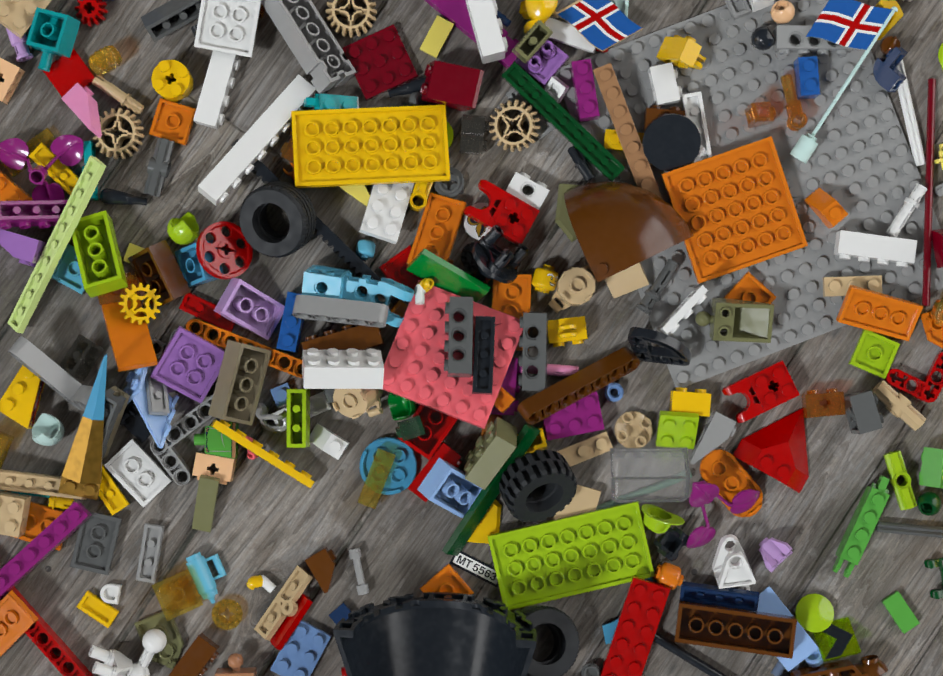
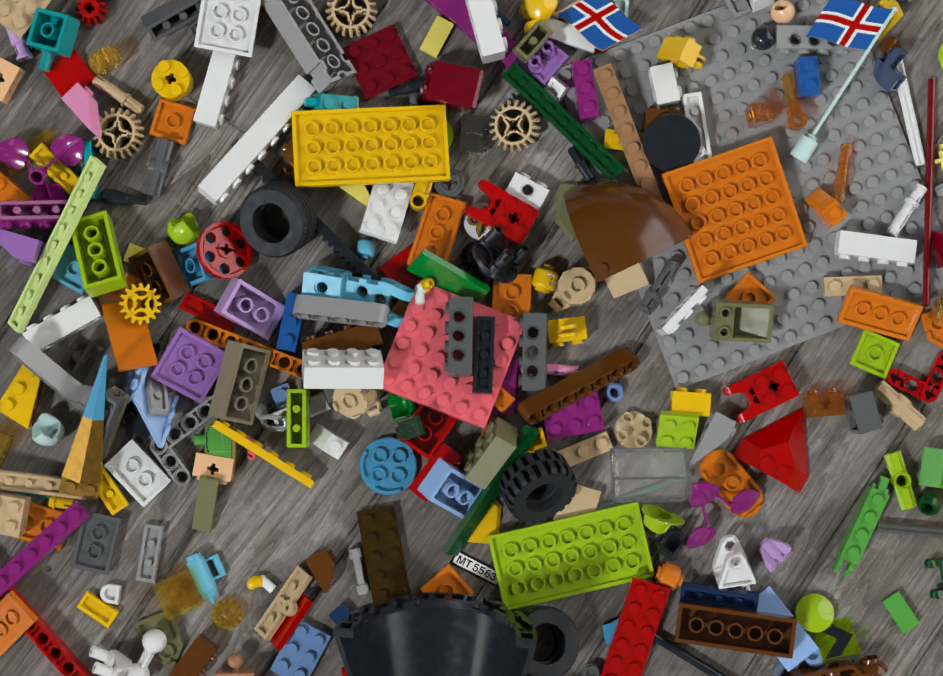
clear yellow tile [357,448,396,509] -> none
black beam [628,327,692,366] -> none
none -> white brick [22,295,104,352]
none -> dark brown plate [356,505,411,606]
none -> clear orange pin [833,144,853,203]

